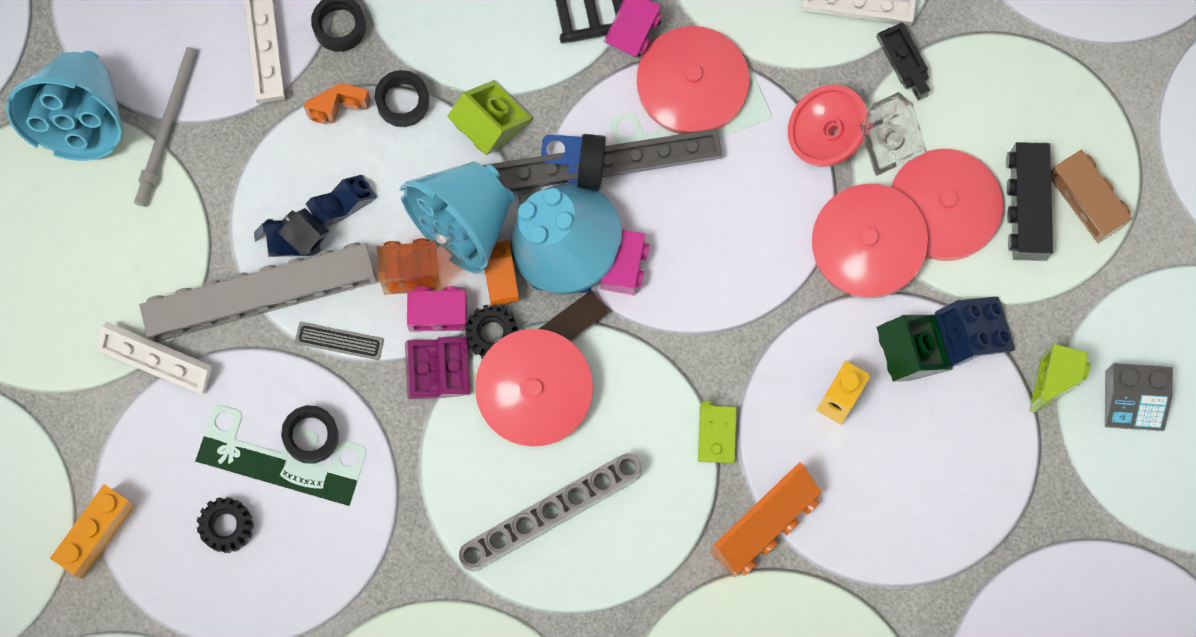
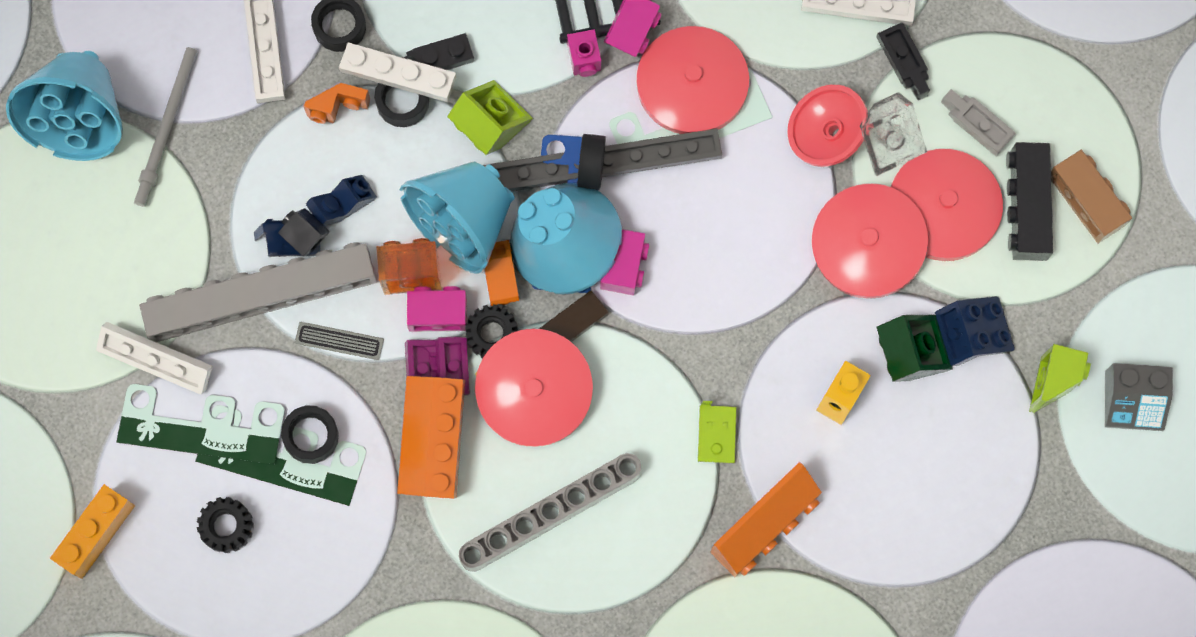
none -> piece [116,384,284,465]
none -> white plate [339,43,456,102]
none -> orange slope [397,376,466,499]
none -> black hinge [402,33,475,70]
none -> dark pink brick [567,29,601,77]
none -> light grey hinge [941,89,1016,156]

